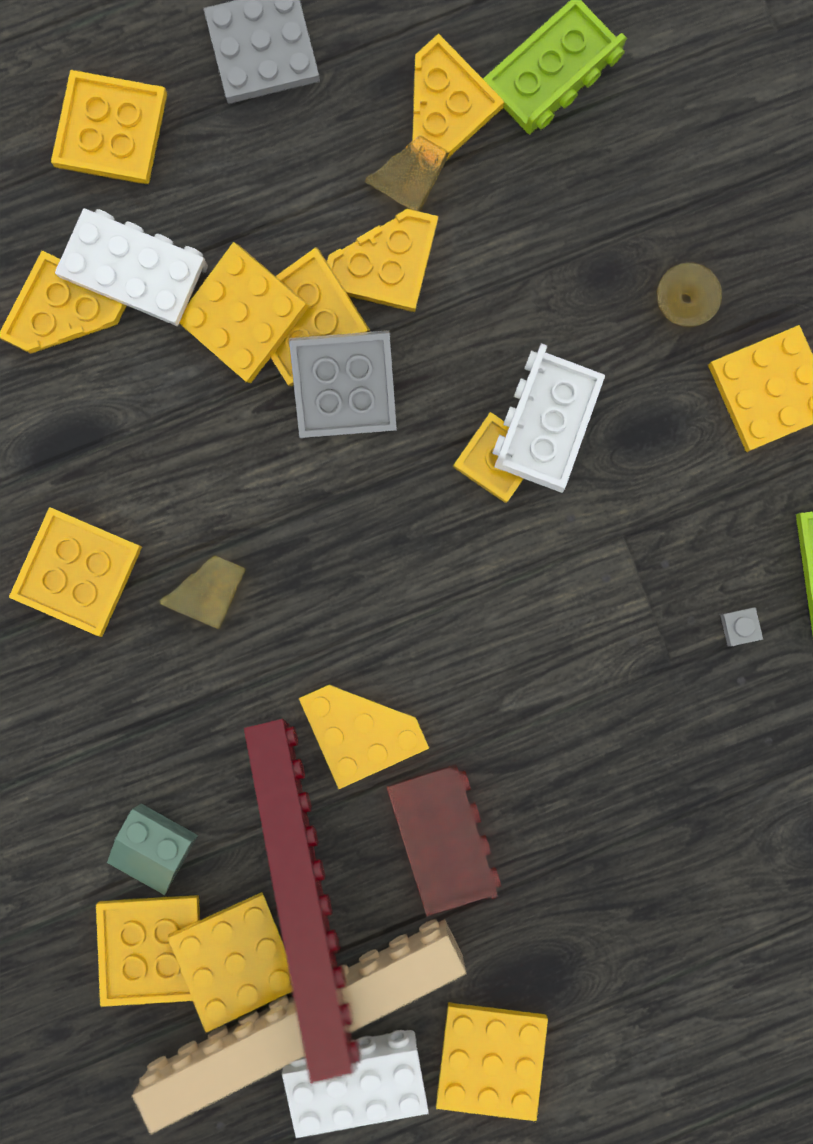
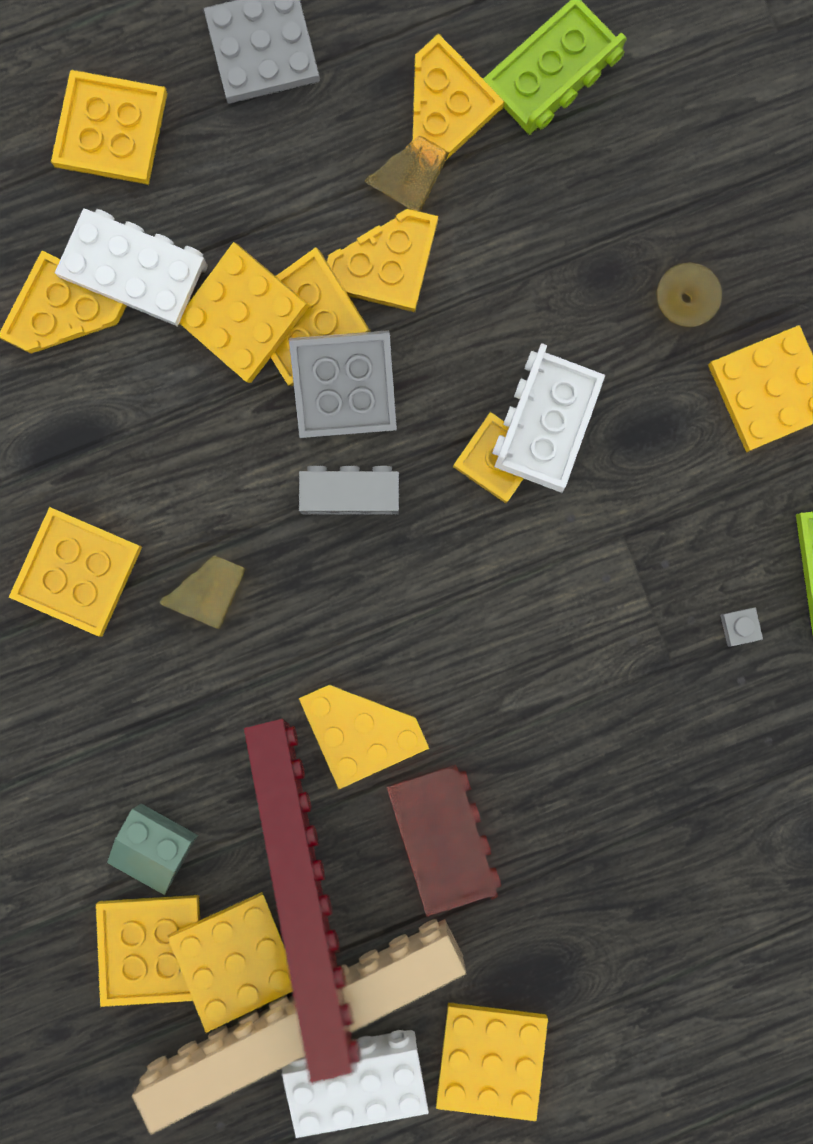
none -> light grey brick [299,466,399,515]

